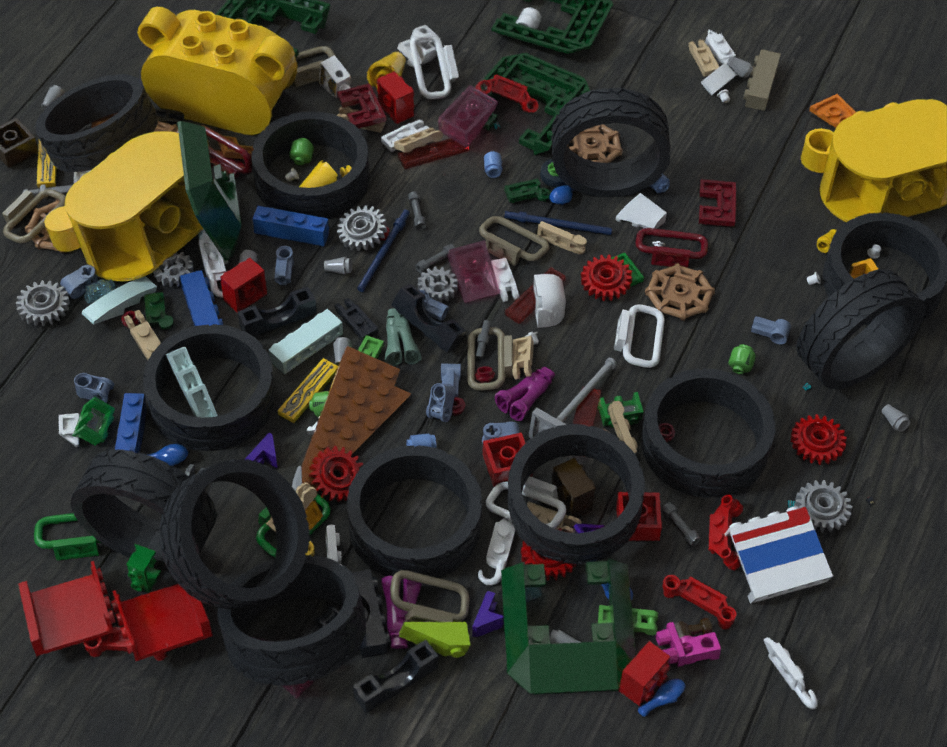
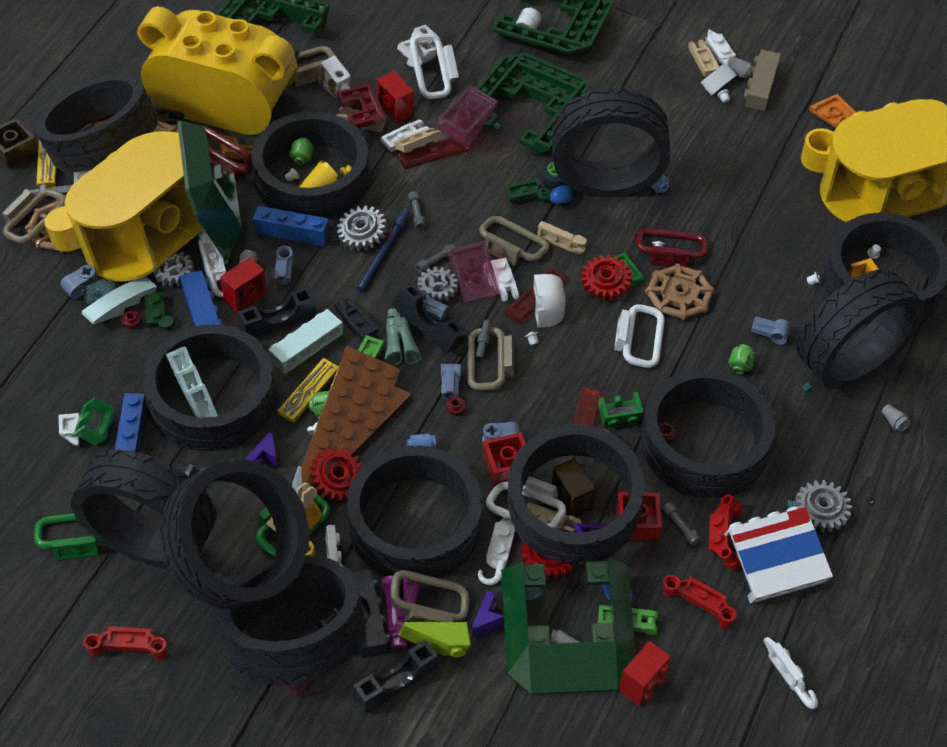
light grey gear [16,280,70,326] -> none
red panel [18,561,116,656] -> none
light grey cone [41,85,65,109] -> none
sand blue piece [74,373,114,403] -> none
red panel [111,584,212,661] -> none
tan hinge [124,310,161,360] -> none
green window [127,543,161,593] -> none
blue piece [147,444,188,466] -> none
light grey cone [324,256,352,275] -> none
light grey cone [333,337,352,366] -> none
yellow cone [367,52,406,91] -> none
sand blue piece [426,383,456,422] -> none
red plate [475,74,539,113] -> none
dark red plate [475,366,495,383] -> none
medium blue brick [484,151,502,178] -> none
magenta piece [495,367,555,421] -> none
dark blue bar [504,211,612,235] -> none
tan hinge [512,336,534,380] -> none
light grey tile [528,358,617,439] -> none
medium nougat plate [567,124,623,163] -> none
tan hinge [608,401,638,454] -> none
white slope [616,193,667,229] -> none
blue piece [638,679,685,717] -> none
dark pink hips [656,618,721,667] -> none
dark red plate [698,179,736,227] -> none
red gear [790,414,847,465] -> none
yellow cone [817,229,837,253] -> none

